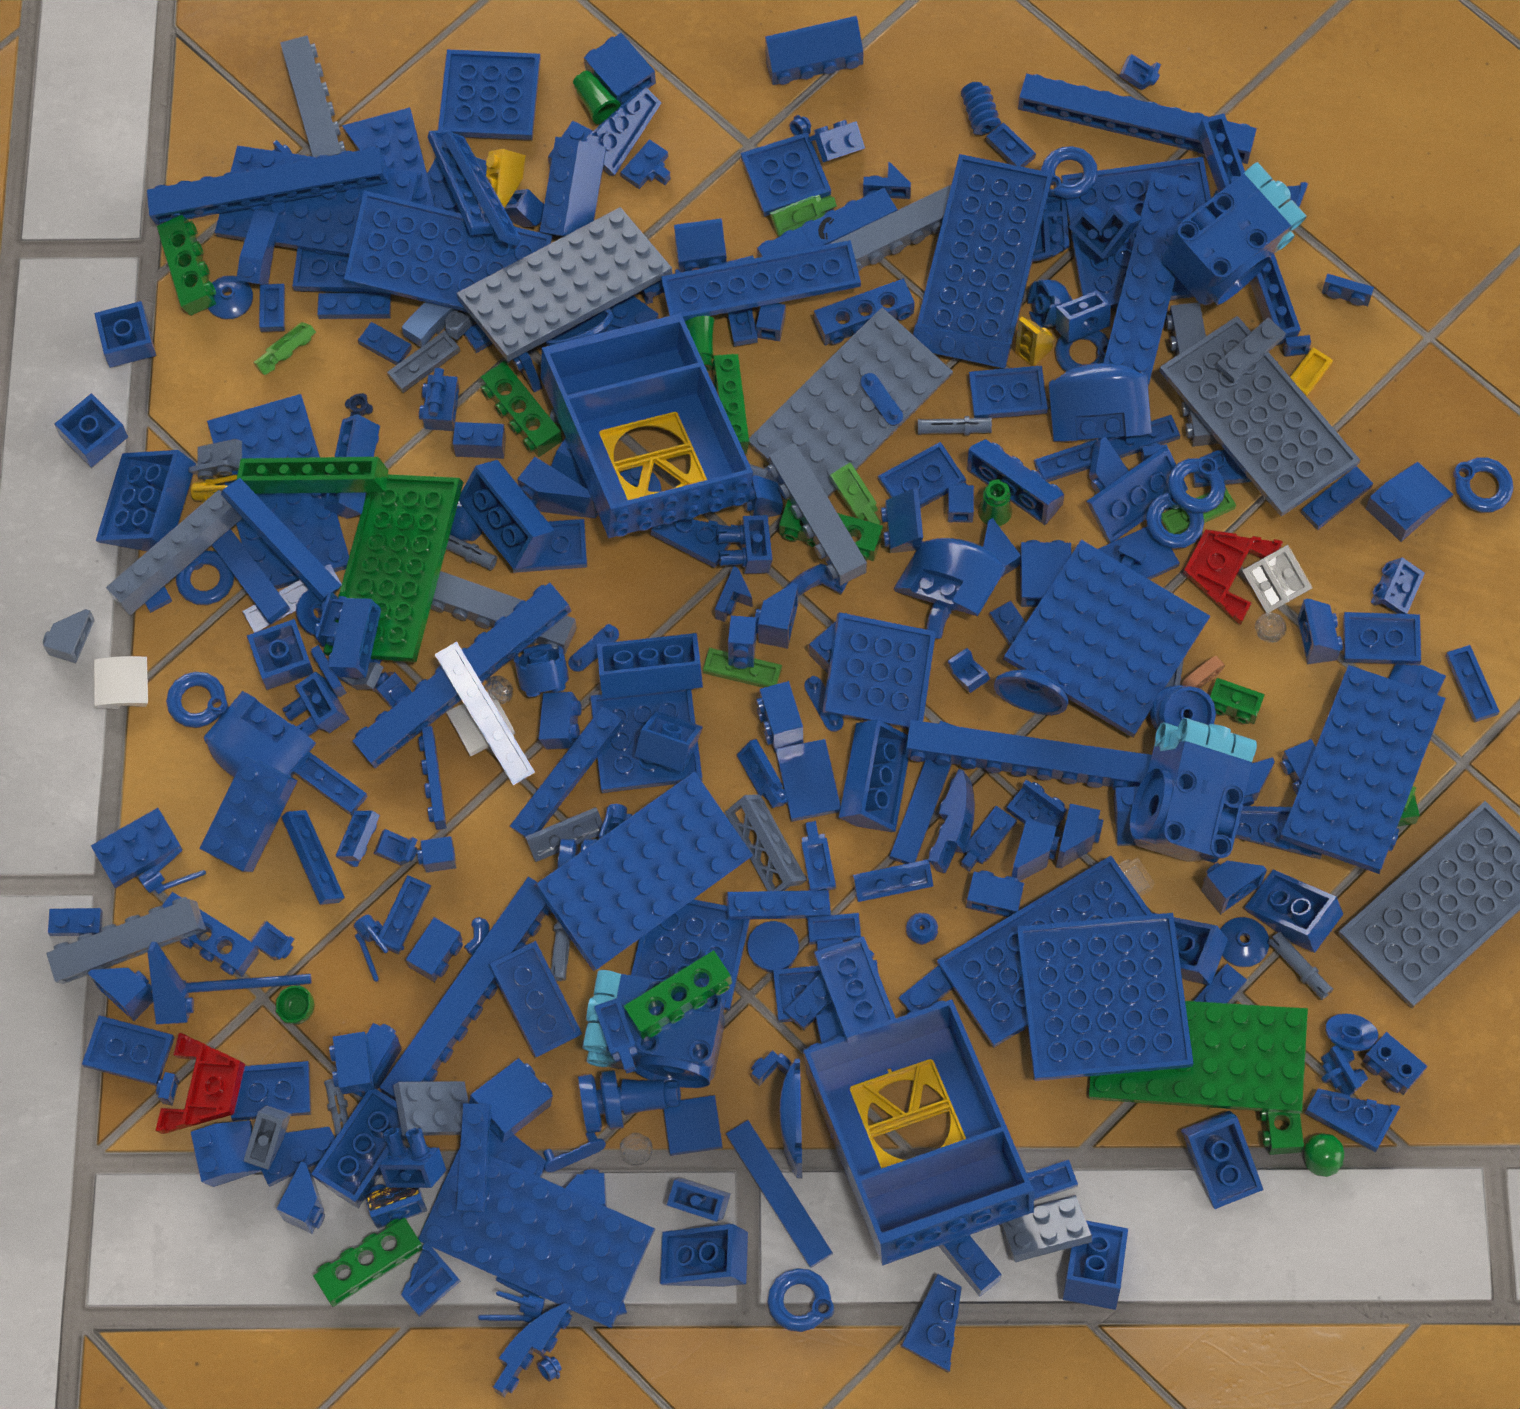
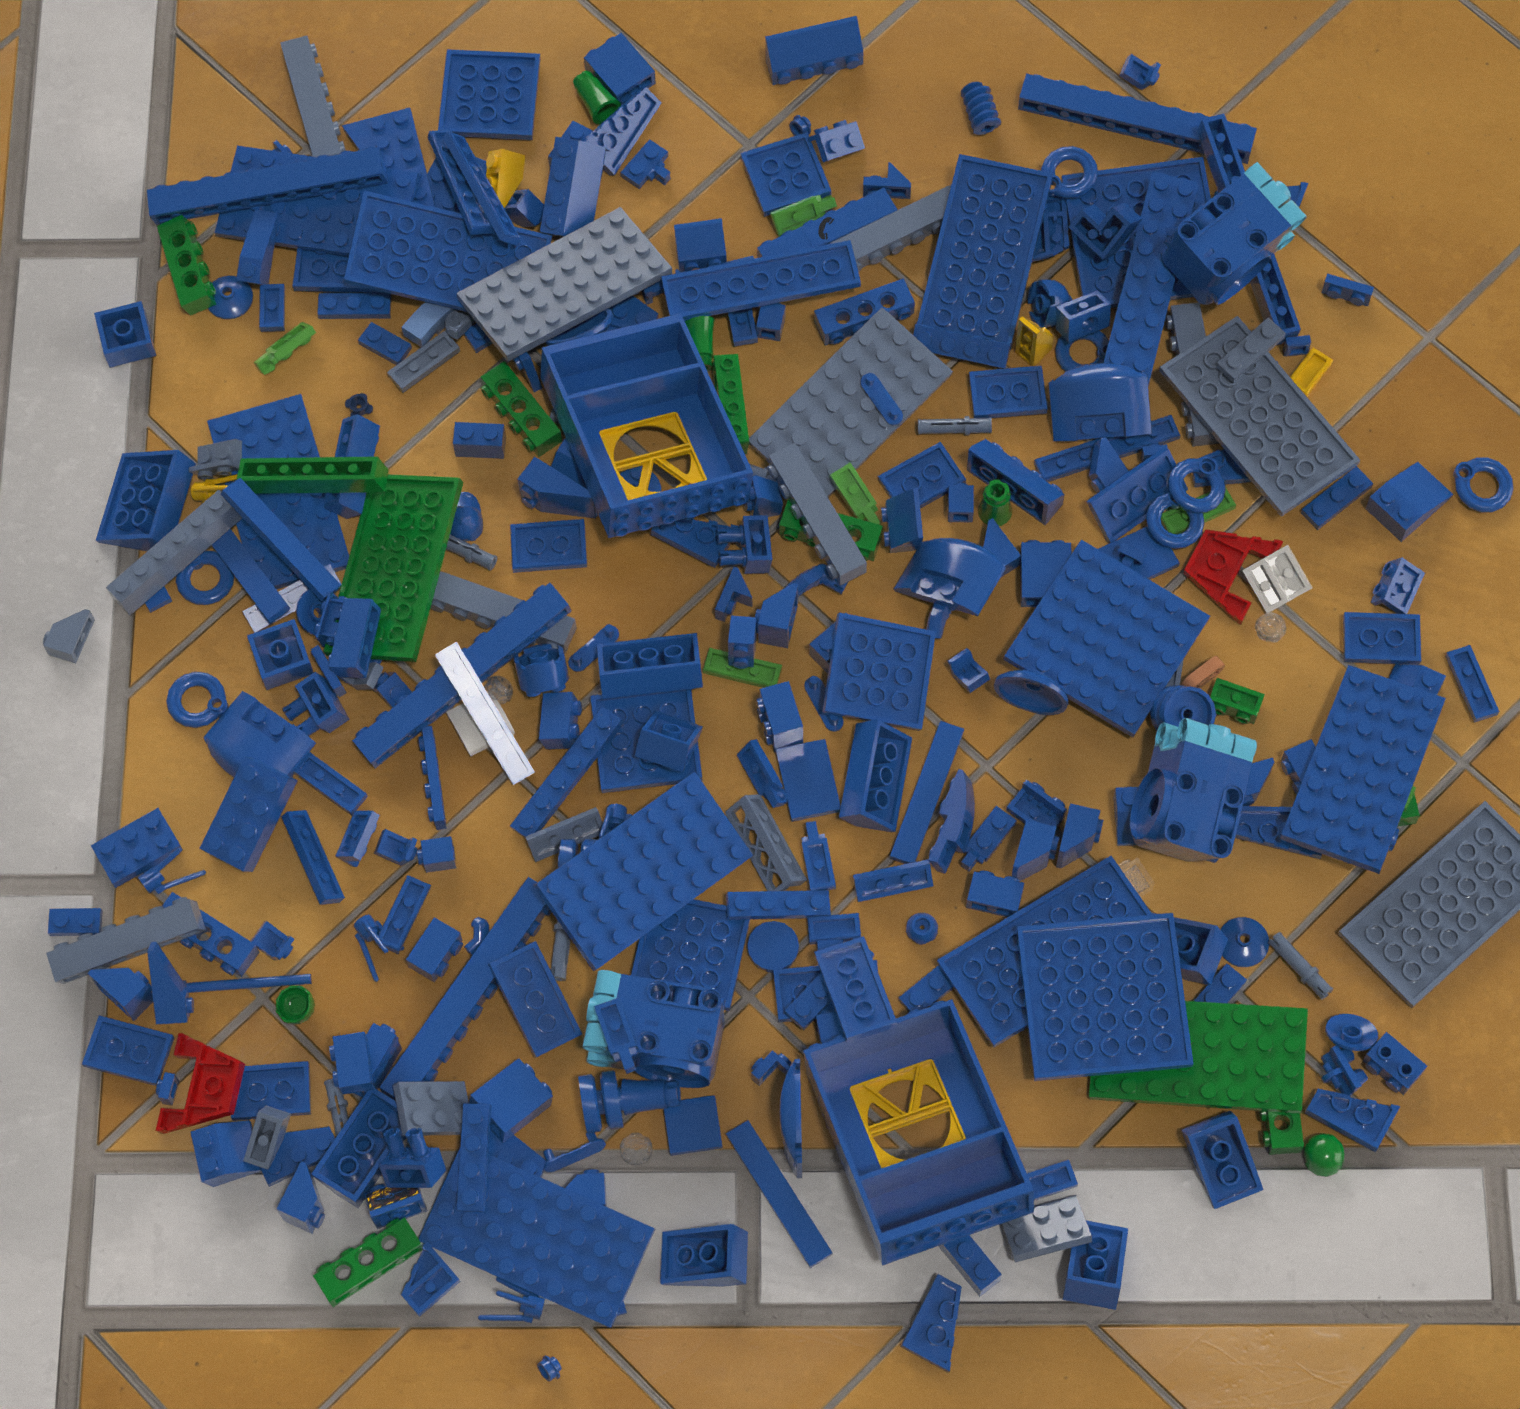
blue brick [54,393,128,468] -> none
white slope [93,656,148,709] -> none
blue brick [419,368,460,431] -> none
blue brick [459,460,555,570] -> none
blue slope [493,1303,572,1398] -> none
green brick [624,950,732,1039] -> none
blue brick [667,1177,731,1222] -> none
blue piece [768,1268,835,1332] -> none
blue brick [905,720,1152,790] -> none
blue plate [986,122,1036,167] -> none
blue plate [989,601,1026,647] -> none
blue slope [1201,860,1267,915] -> none
blue slope [1245,869,1343,953] -> none
blue slope [1297,599,1343,664] -> none

